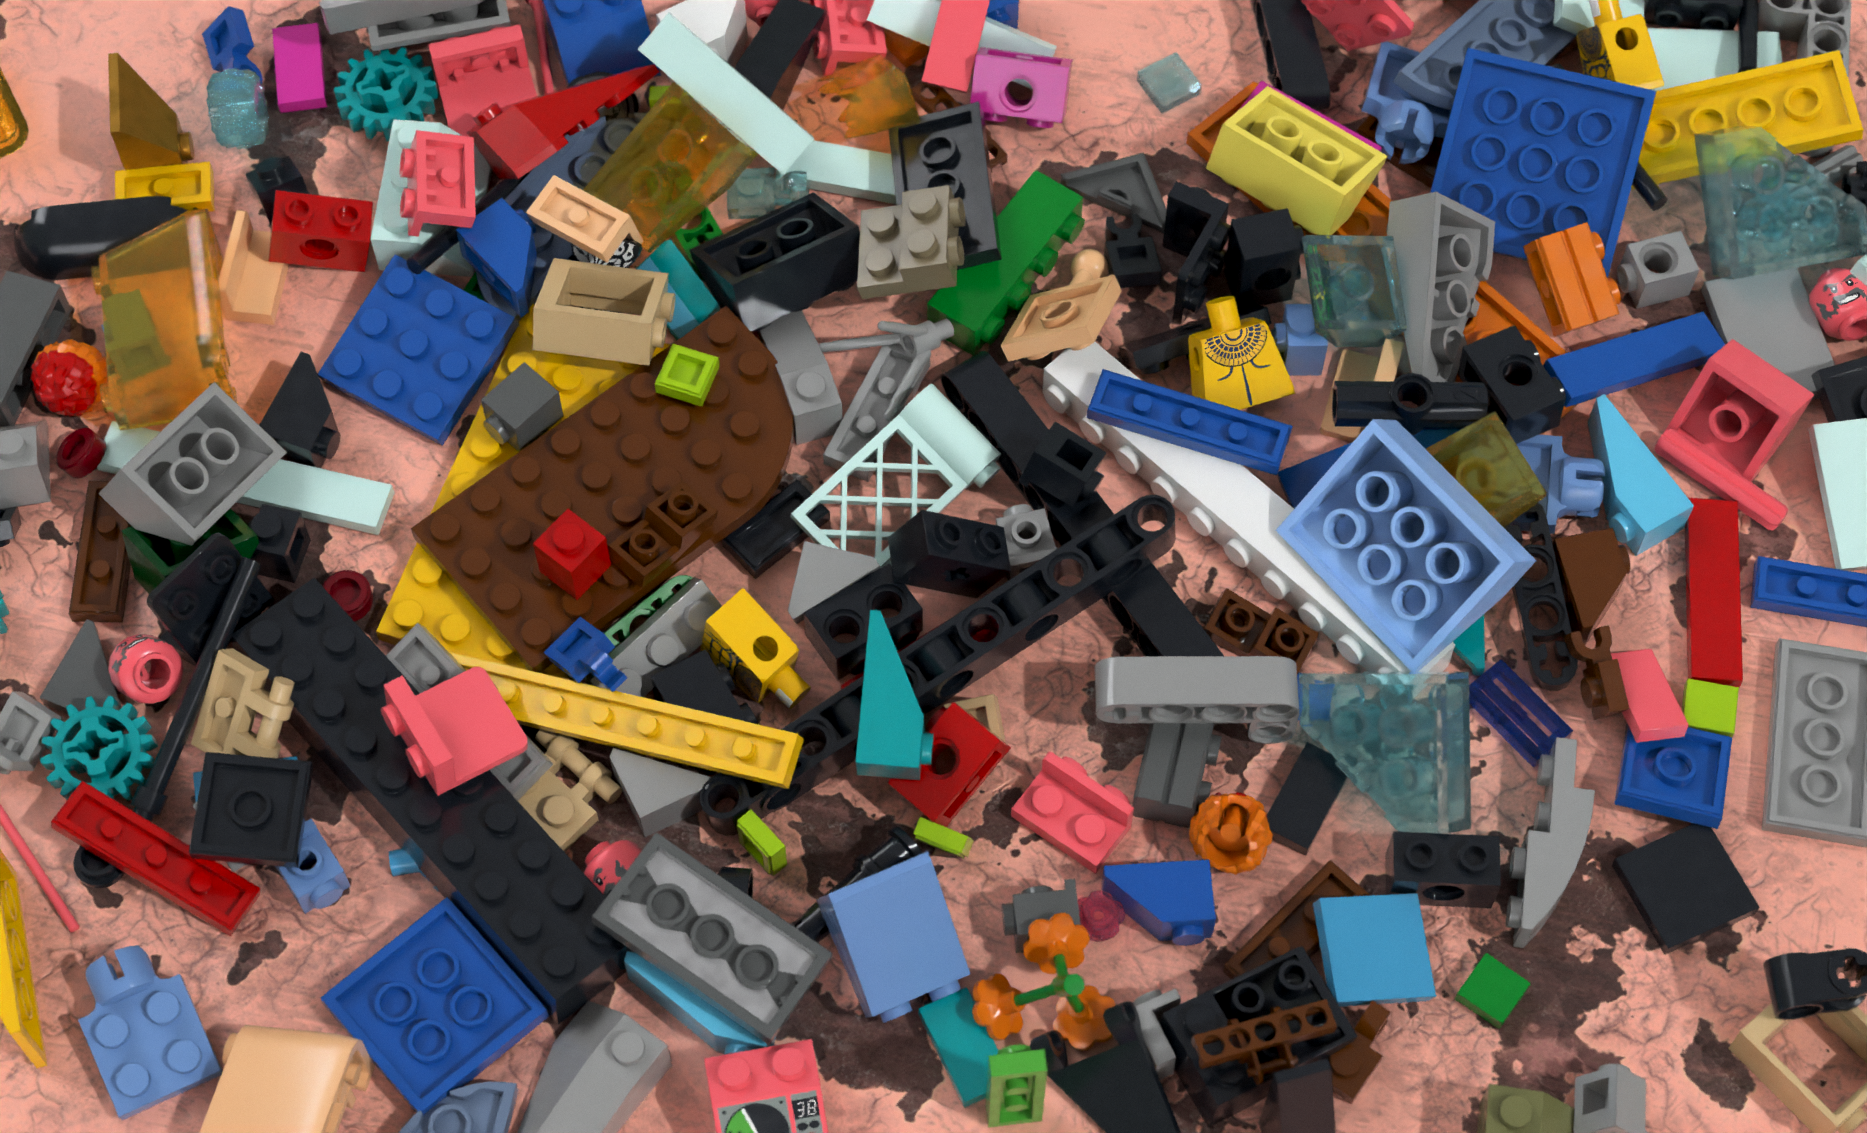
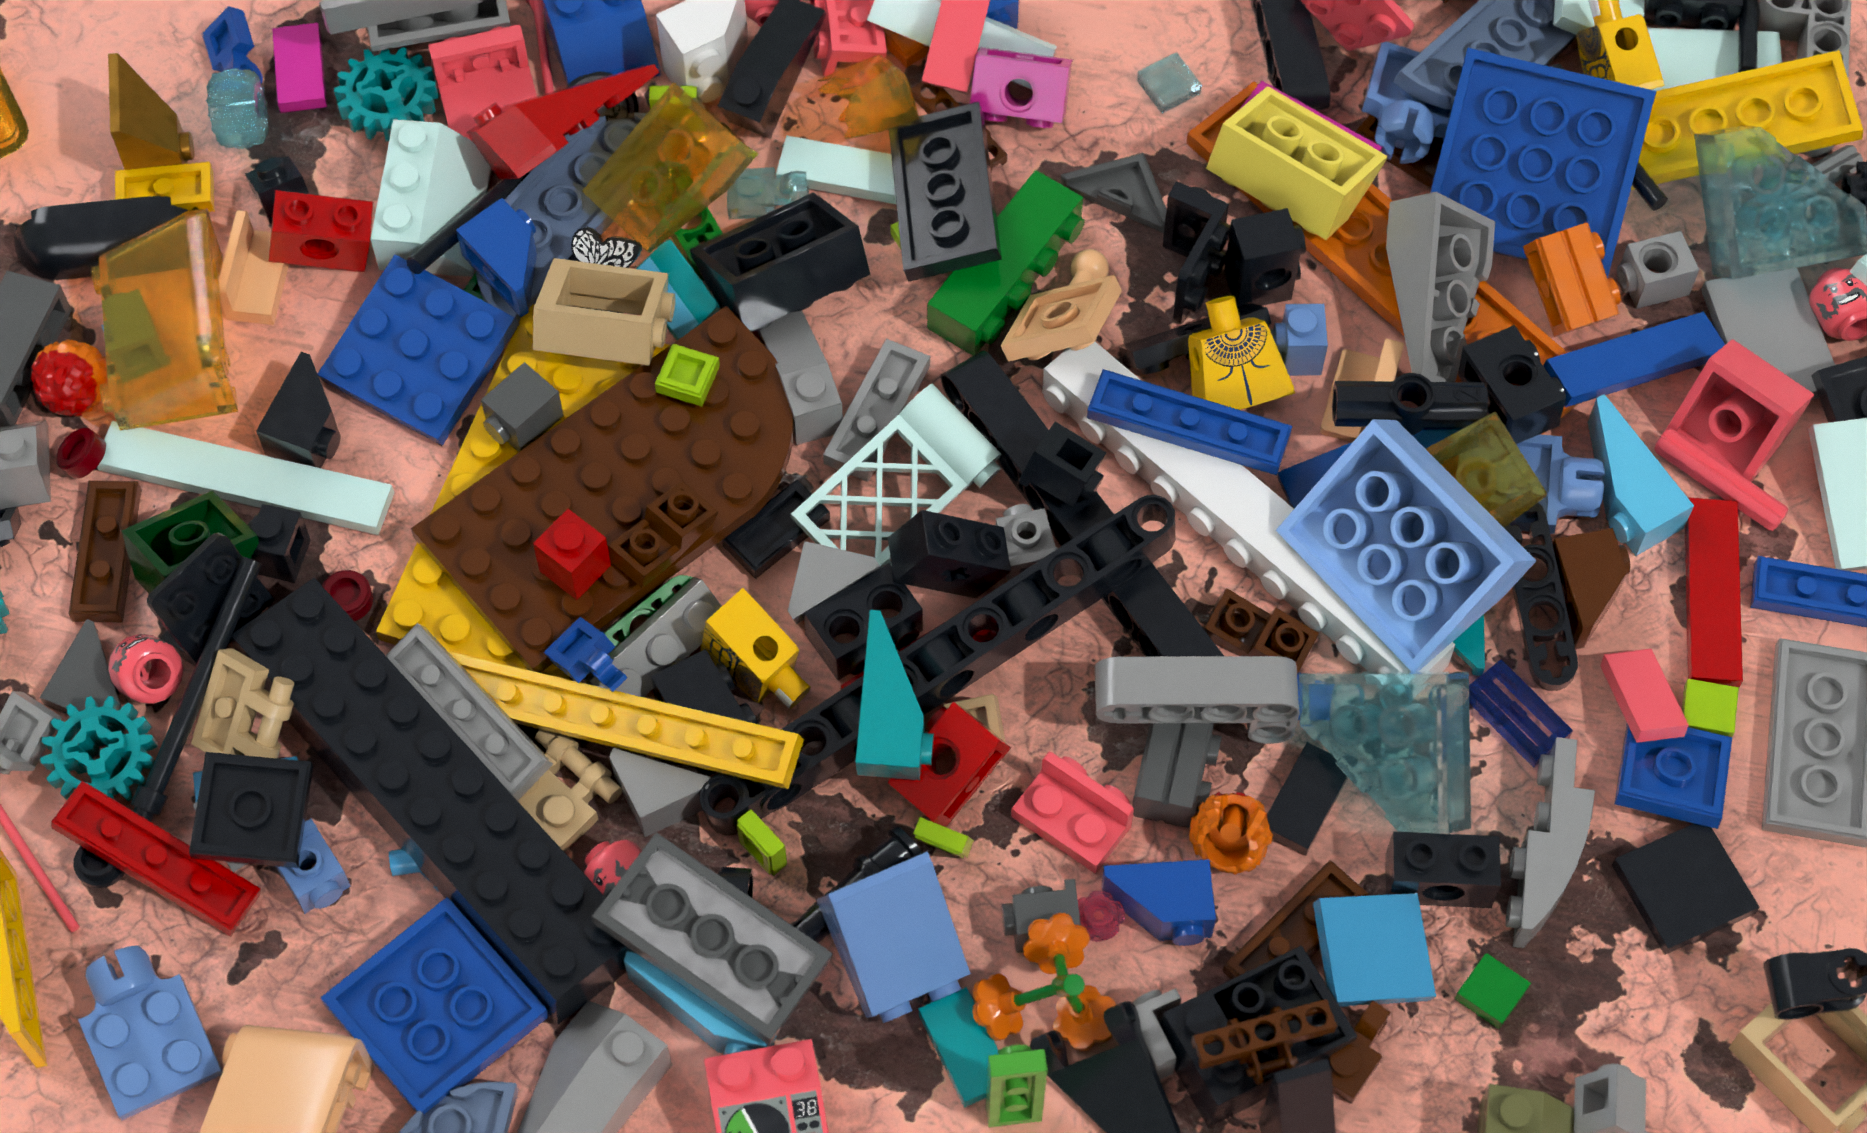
light grey slope [99,382,287,546] -> none
coral bracket [381,667,528,796] -> none
coral bracket [400,130,476,237] -> none
light nougat panel [526,175,643,262] -> none
light aqua tile [638,12,814,175] -> none
light grey plant [819,319,954,421] -> none
dark tan plate [857,185,966,299] -> none
black plate [1104,214,1162,288] -> none
clear light blue slope [1302,235,1407,347] -> none
reddish brown plate [1564,625,1629,720] -> none

